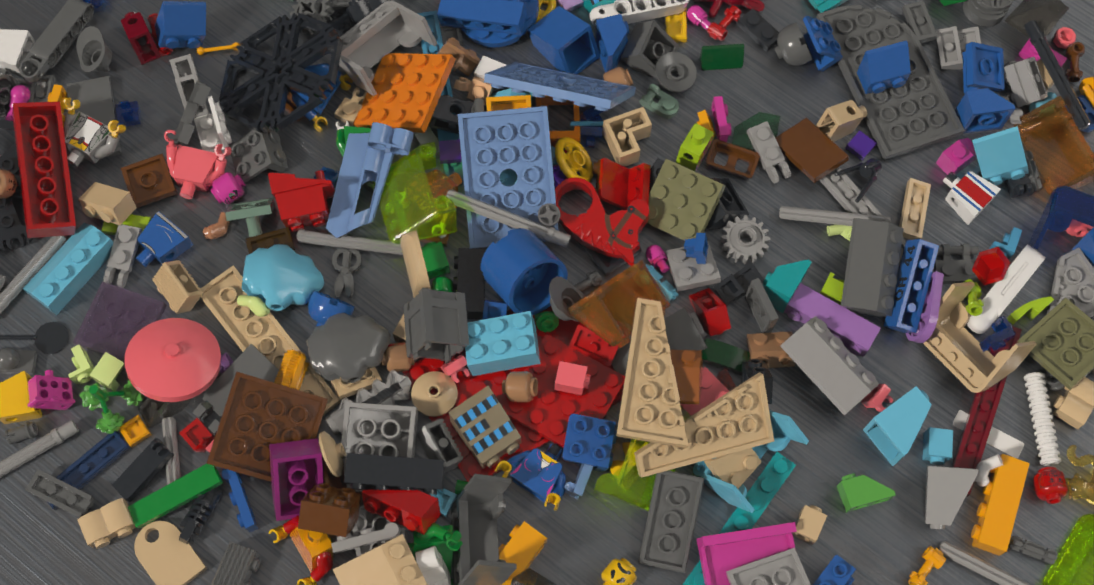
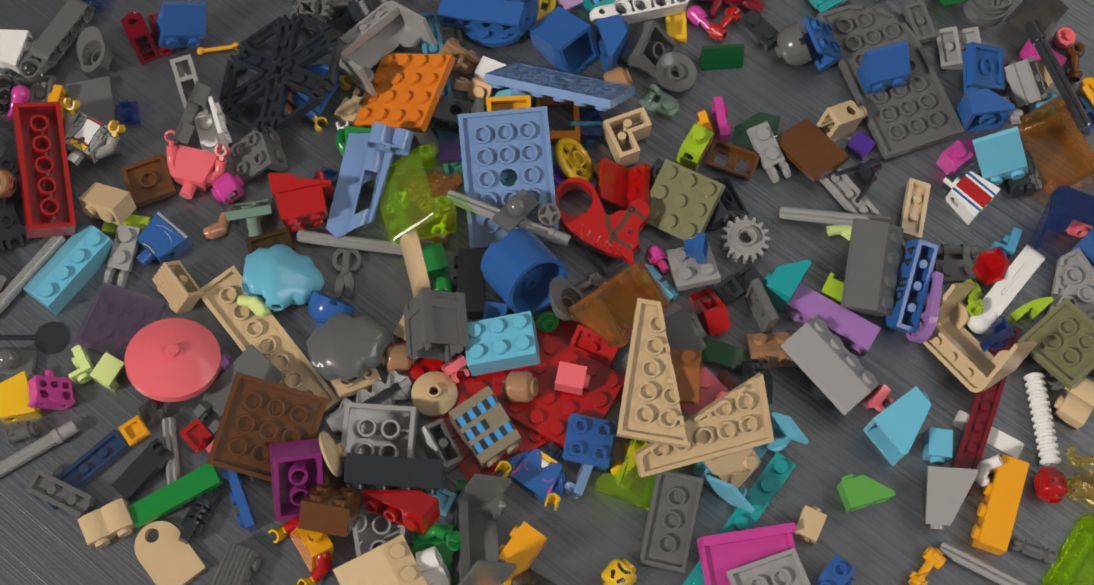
bright green plant [80,380,145,434] -> none
light orange piece [274,349,309,390] -> none
light grey plate [331,522,401,553] -> none
none -> dark grey tile [492,189,539,233]

